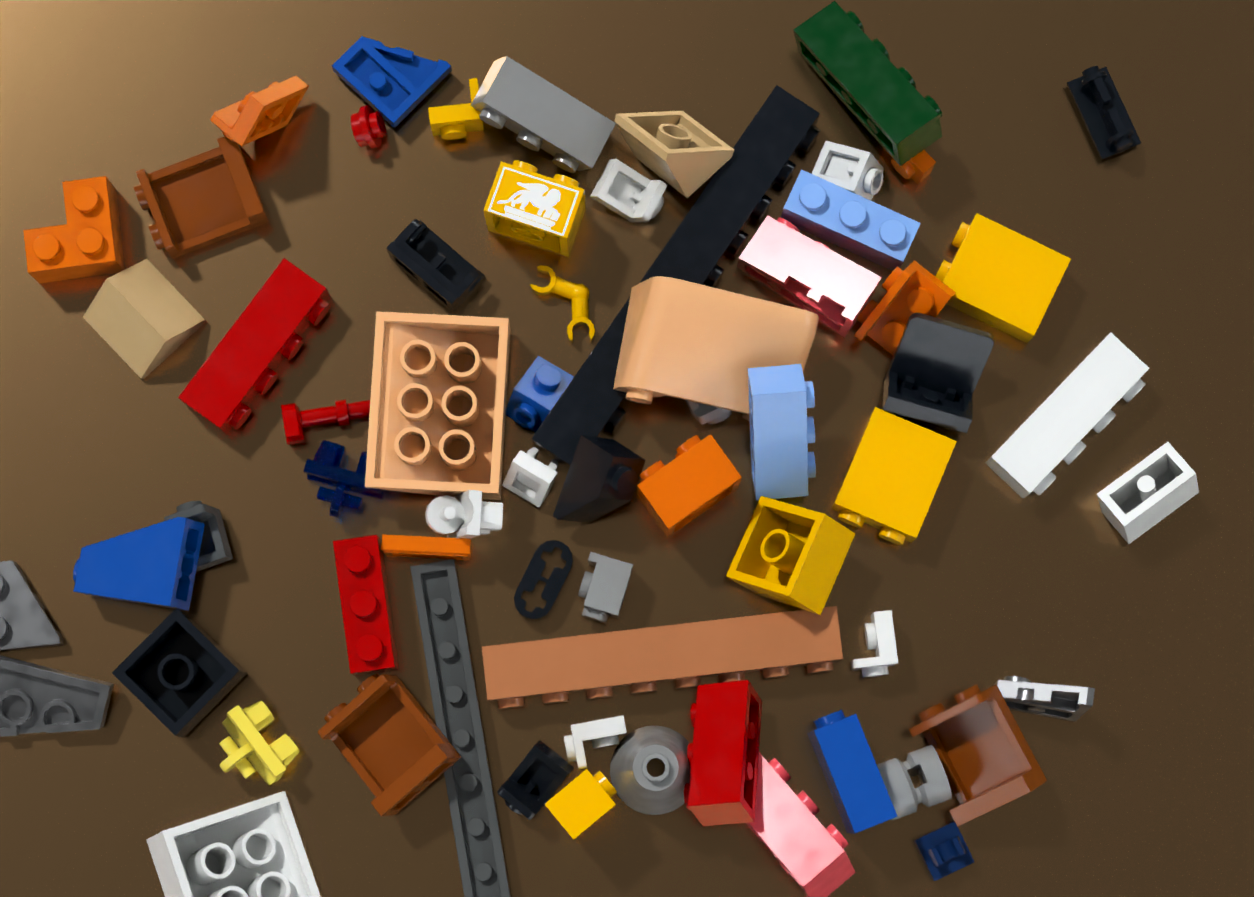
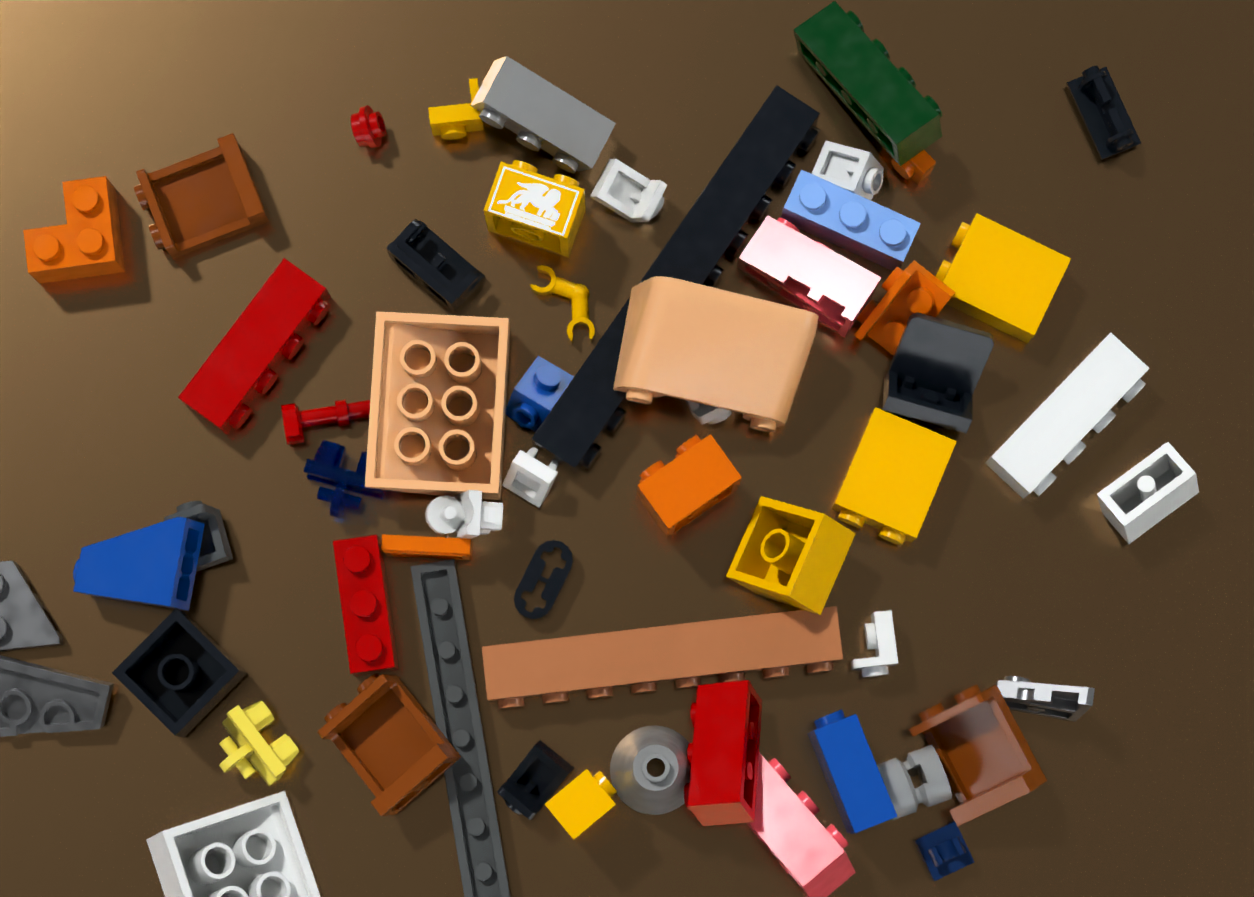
tan slope [83,259,206,380] -> none
orange bracket [210,76,309,146] -> none
blue wing [332,36,452,128] -> none
black slope [553,435,646,523] -> none
white bracket [564,715,627,770] -> none
light grey brick [578,552,633,623] -> none
tan slope [614,111,734,198] -> none
light blue brick [747,364,816,501] -> none

